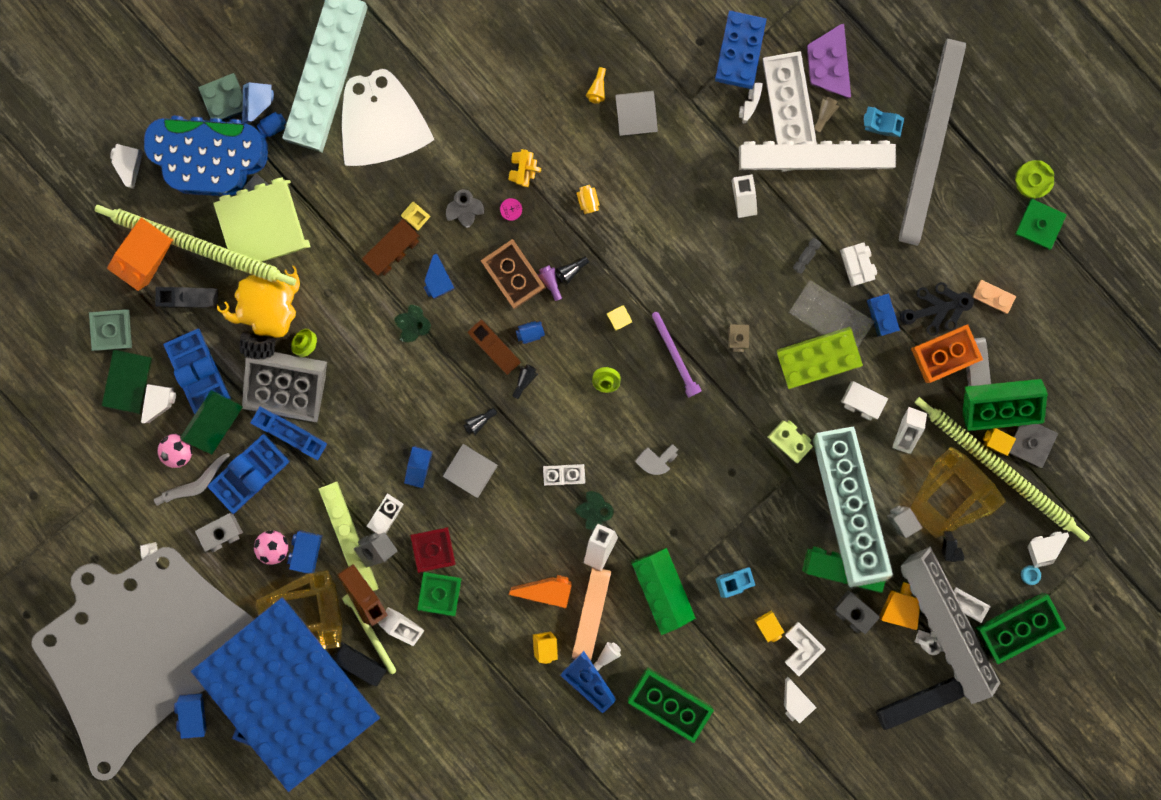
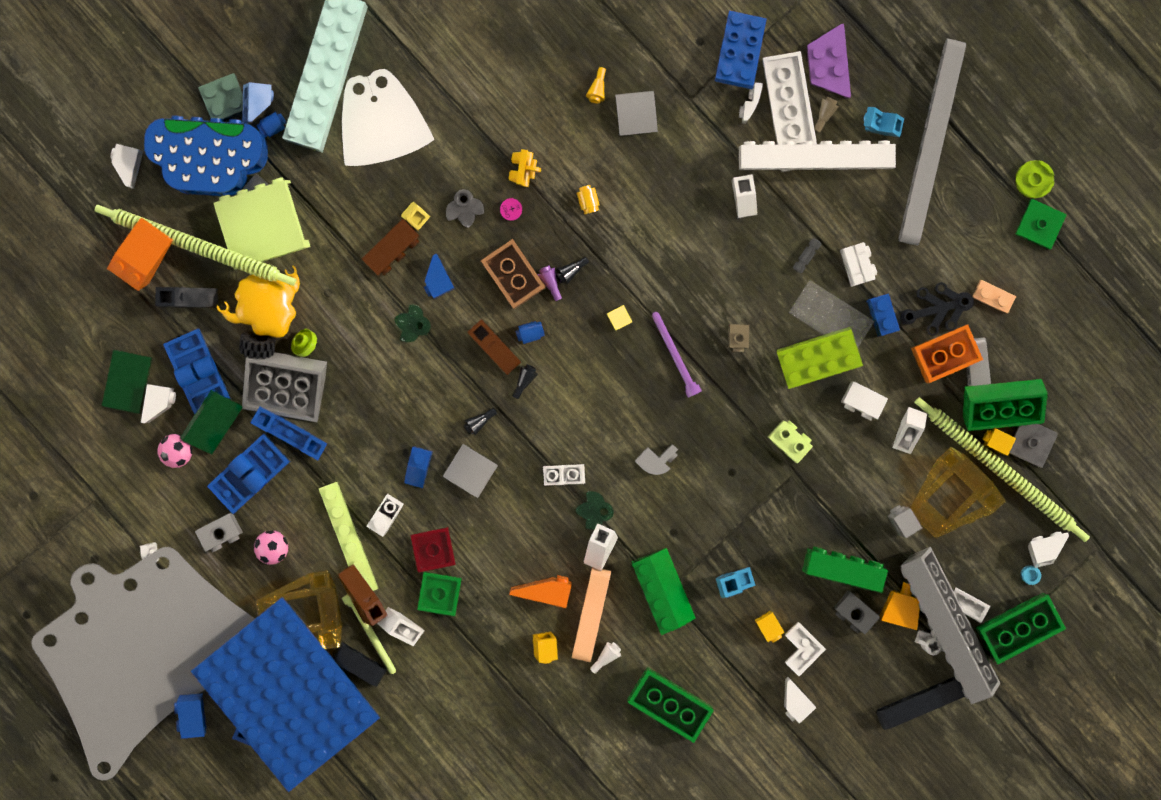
sand green plate [89,310,132,351] -> none
light grey piece [154,453,230,506] -> none
blue brick [287,530,322,574] -> none
dark grey brick [354,532,397,568] -> none
blue wing [560,651,616,713] -> none
lime plate [592,367,621,393] -> none
light aqua brick [812,427,892,587] -> none
black bracket [942,531,964,562] -> none

